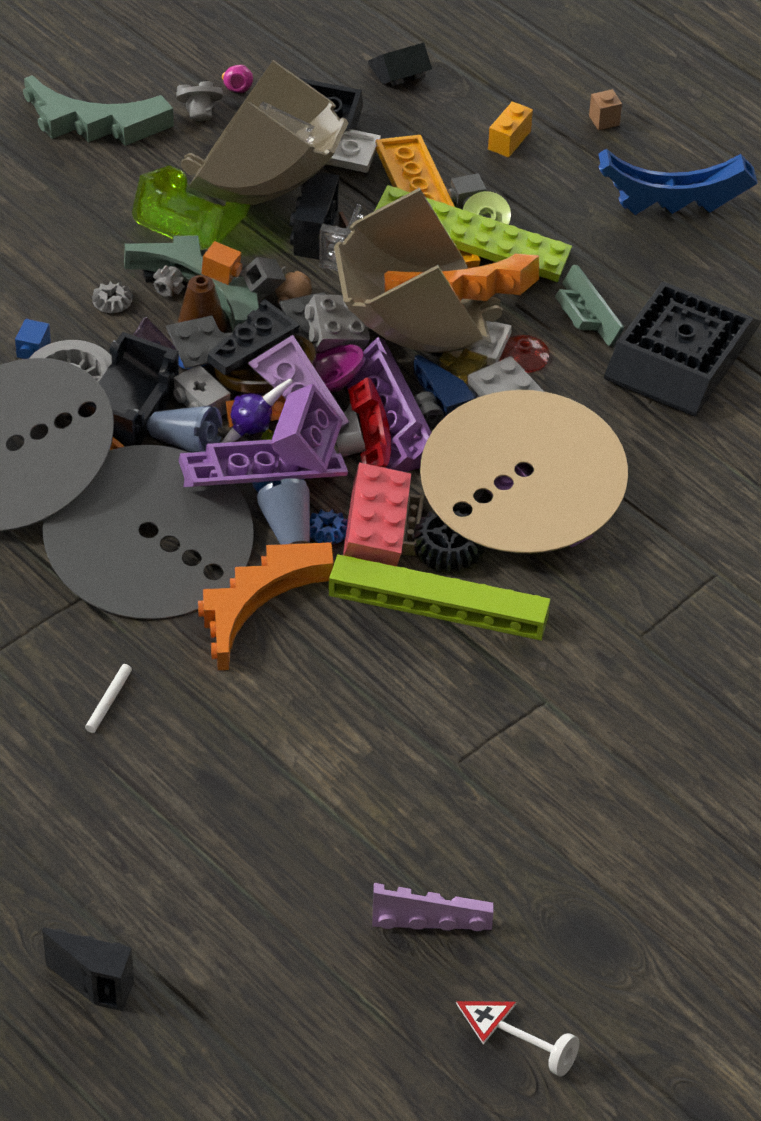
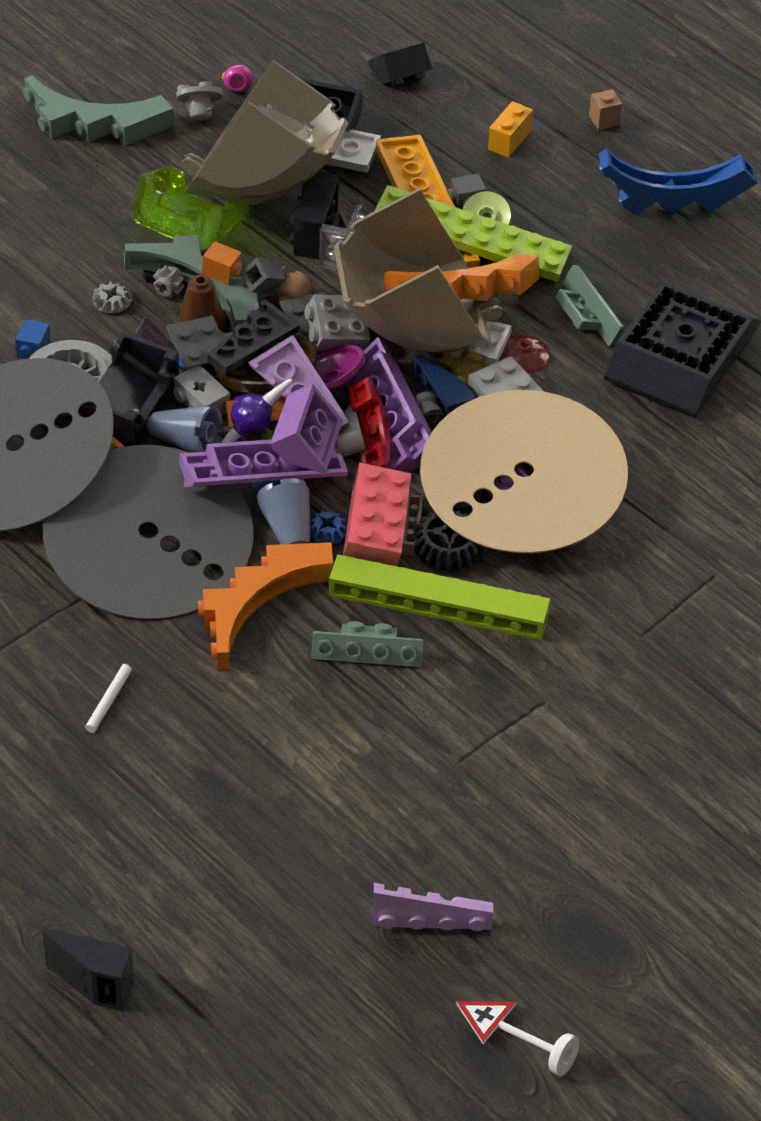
none -> sand green bracket [311,621,424,667]

